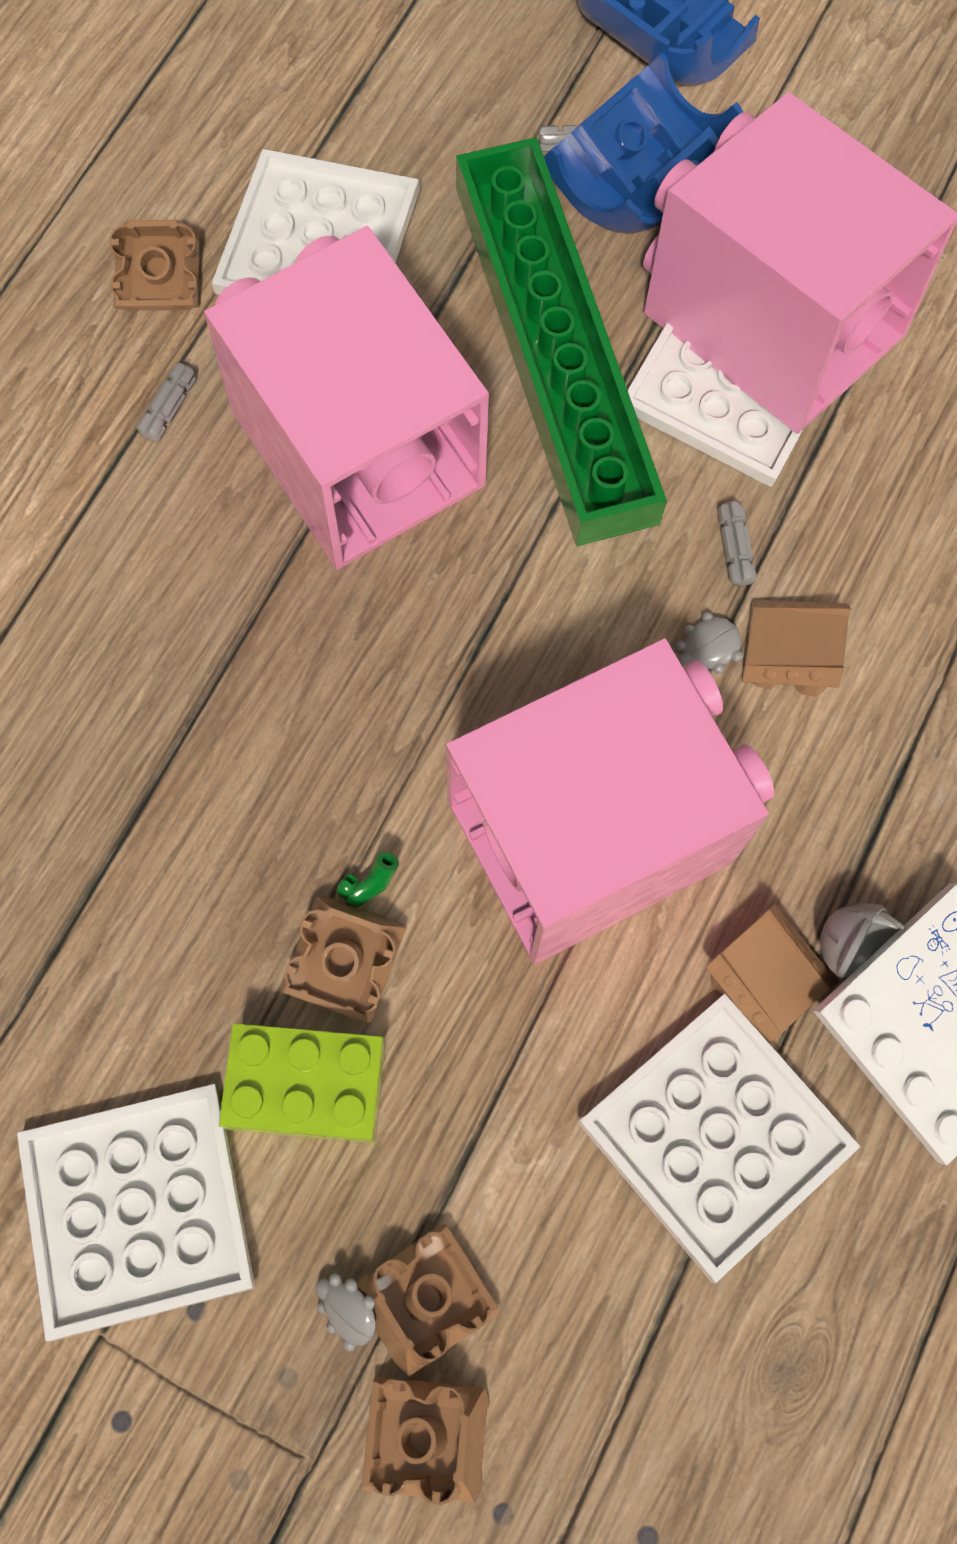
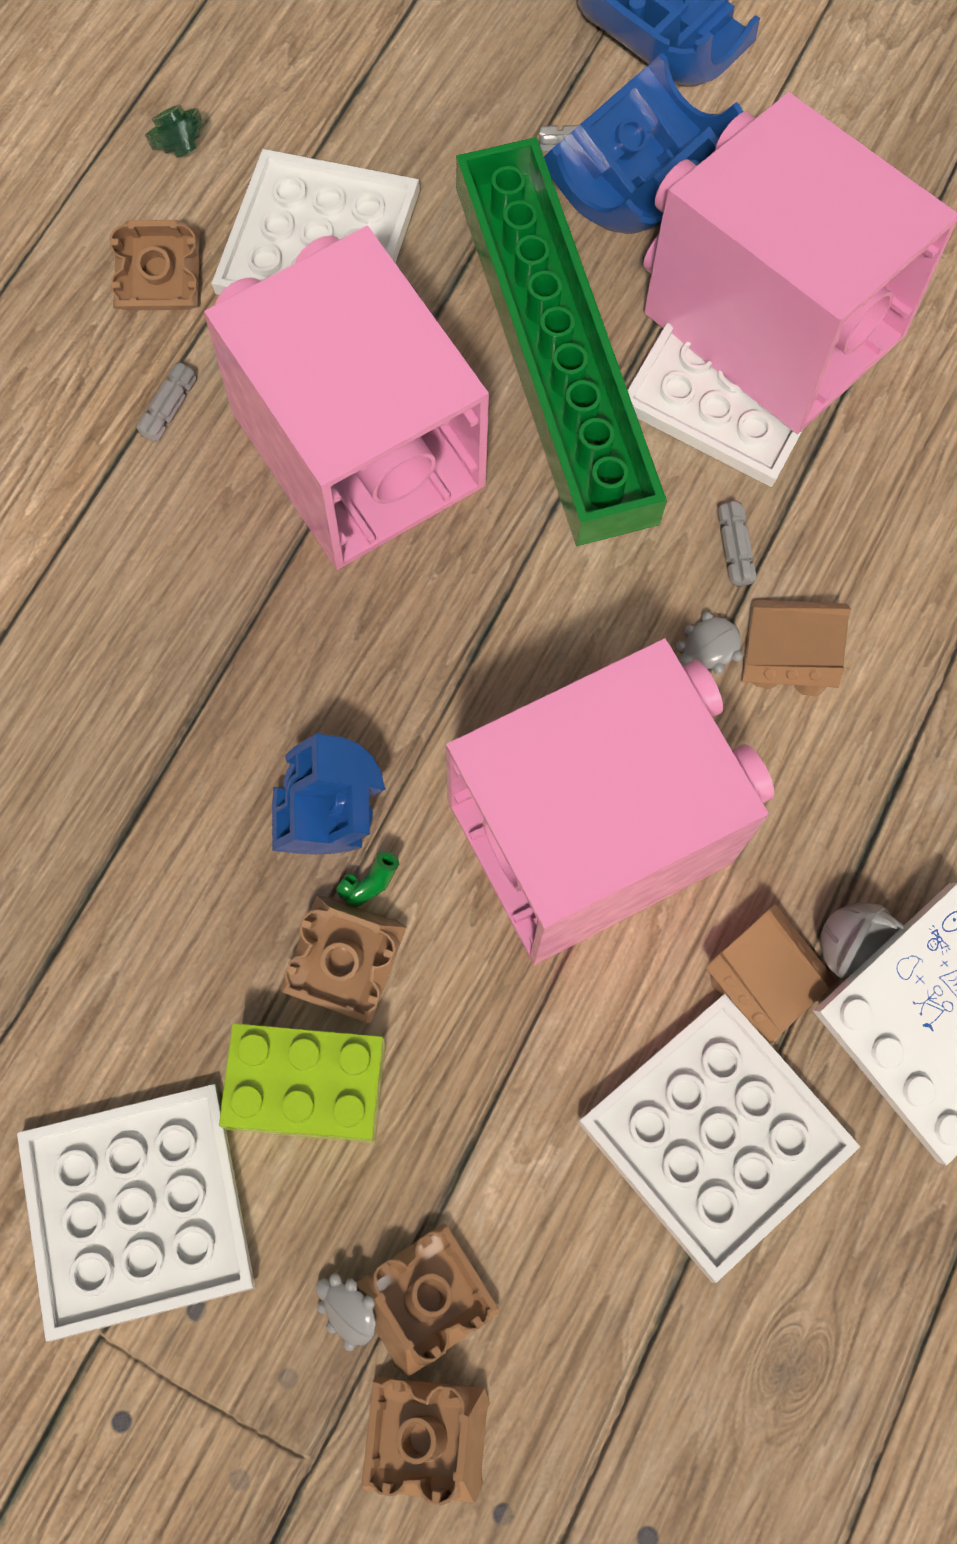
none -> clear green plate [145,104,205,158]
none -> blue brick [272,733,385,855]

